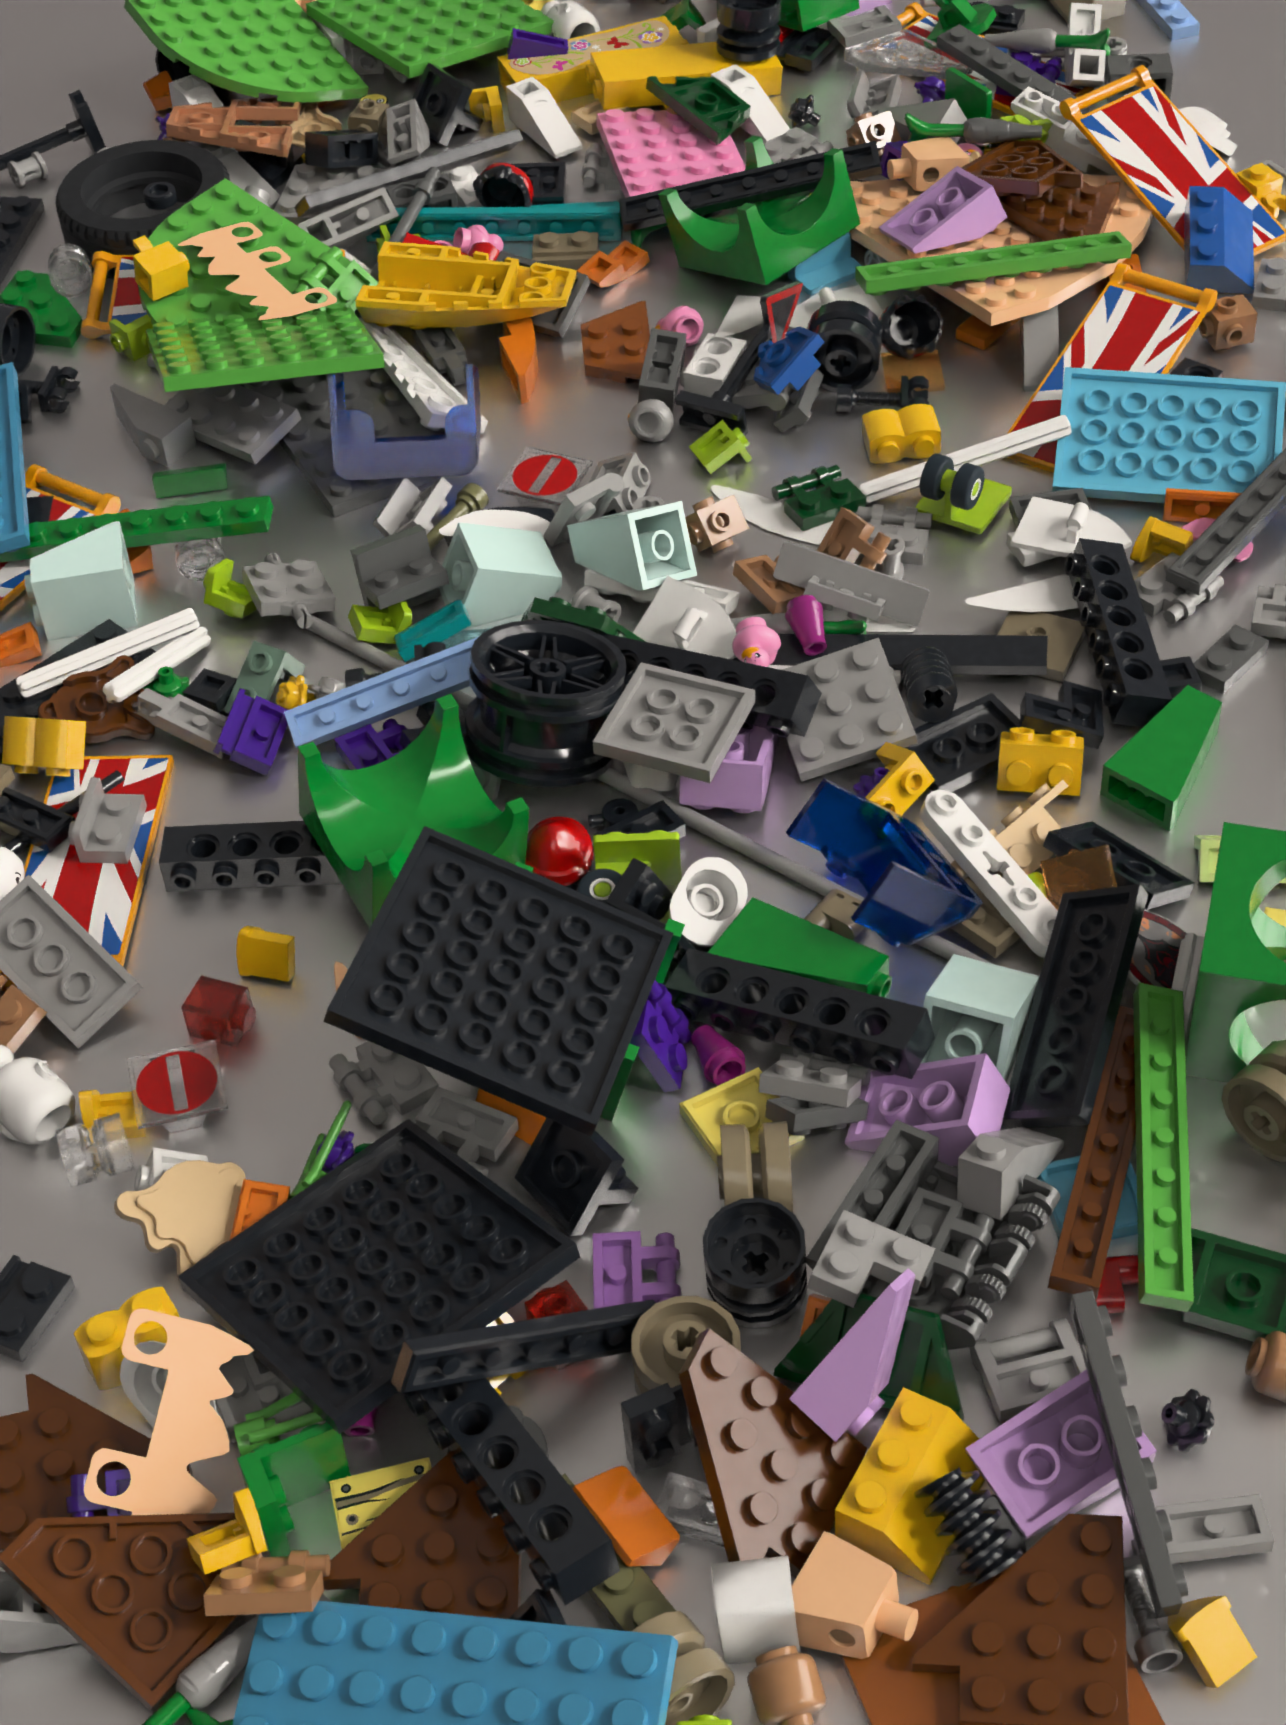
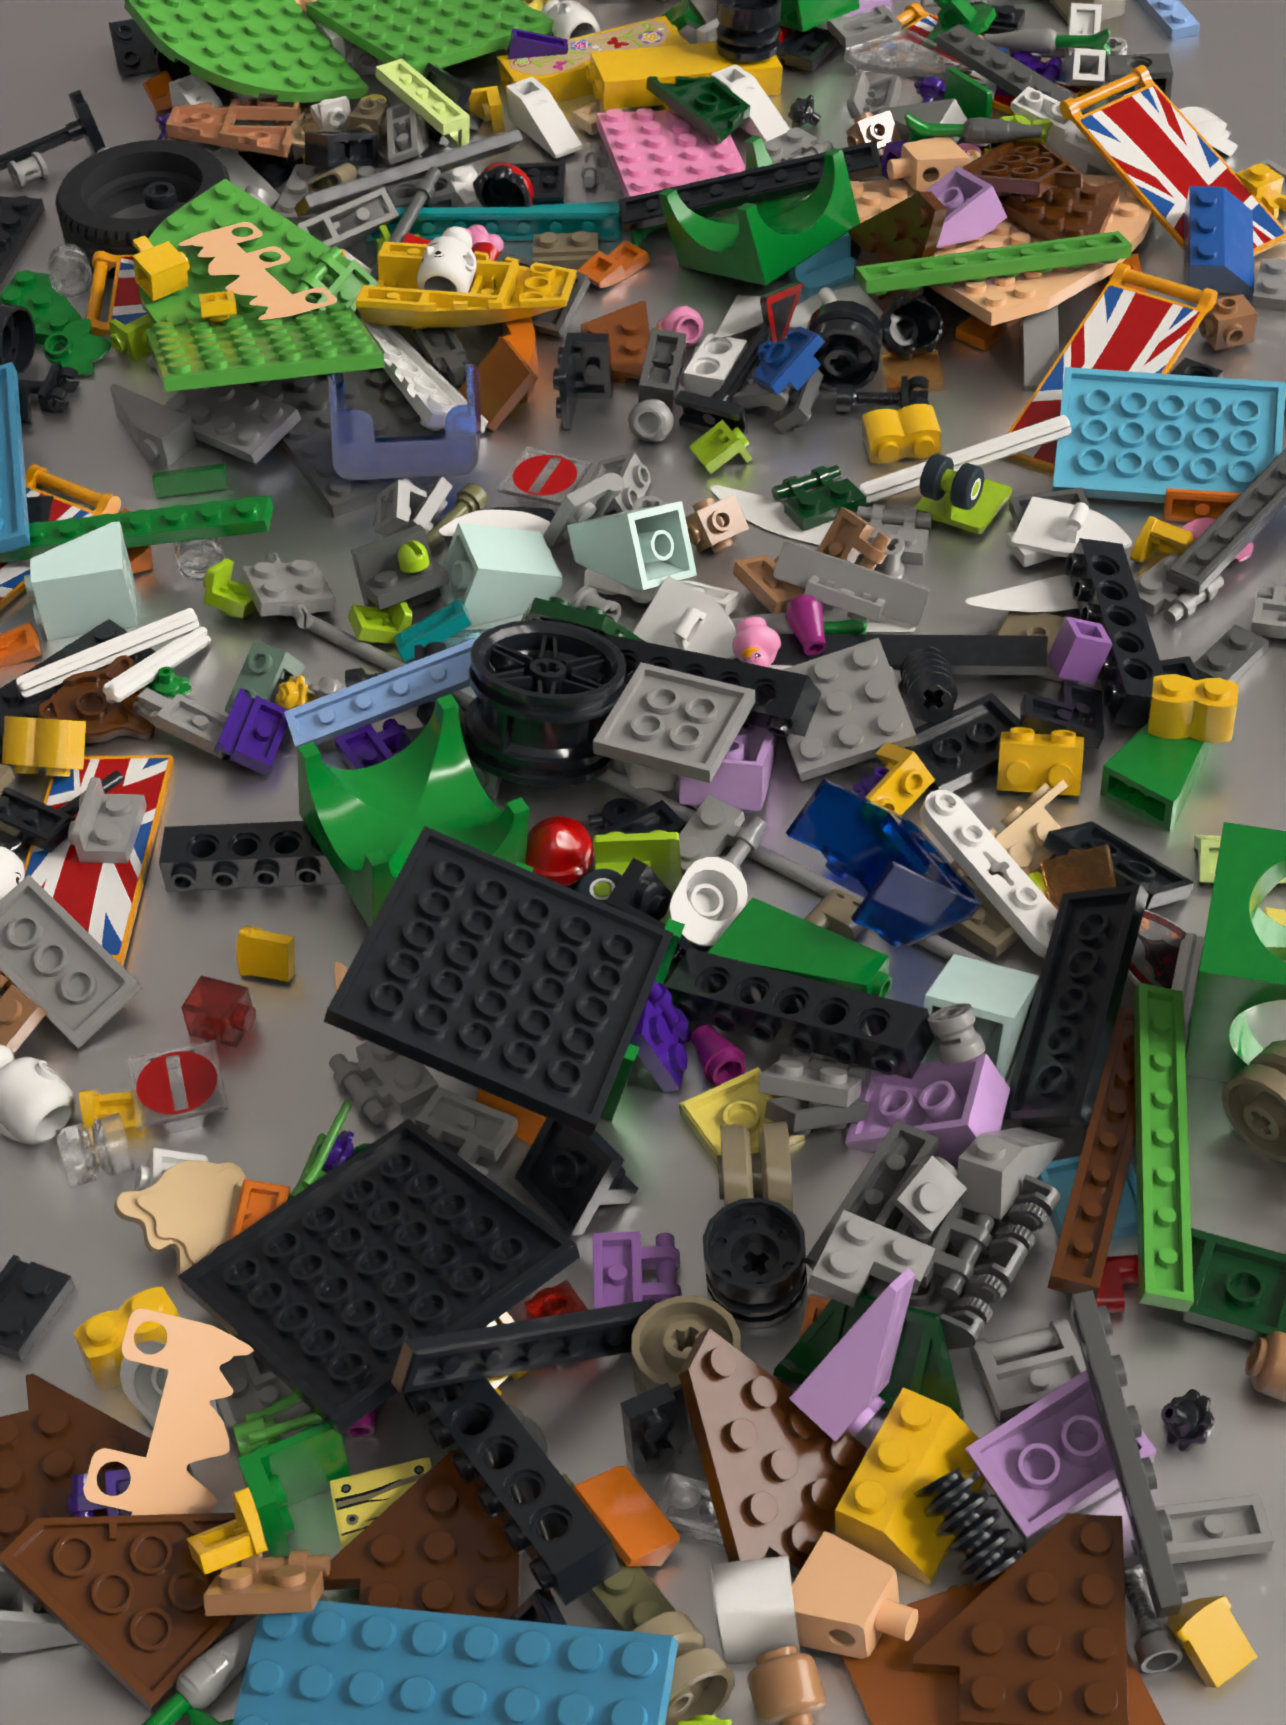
black plate [183,668,237,713] -> none
none -> green plate [43,319,111,377]
none -> black bracket [109,19,158,77]
none -> yellow bracket [198,291,237,323]
none -> dark tan piece [306,163,357,194]
none -> white bracket [310,96,351,131]
none -> light grey bracket [375,479,427,537]
none -> yellowish green fence [376,59,470,147]
none -> lime hinge [397,540,430,573]
none -> white piece [417,226,477,293]
none -> dark orange tile [459,337,538,432]
none -> black bracket [553,333,614,430]
none -> light grey plate [679,794,768,875]
none -> reddish brown wing [848,192,948,311]
none -> light grey bracket [890,1155,967,1233]
none -> light grey wheel [927,1003,986,1065]
none -> medium lavender brick [1048,616,1113,685]
none -> yellow brick [1148,674,1238,743]

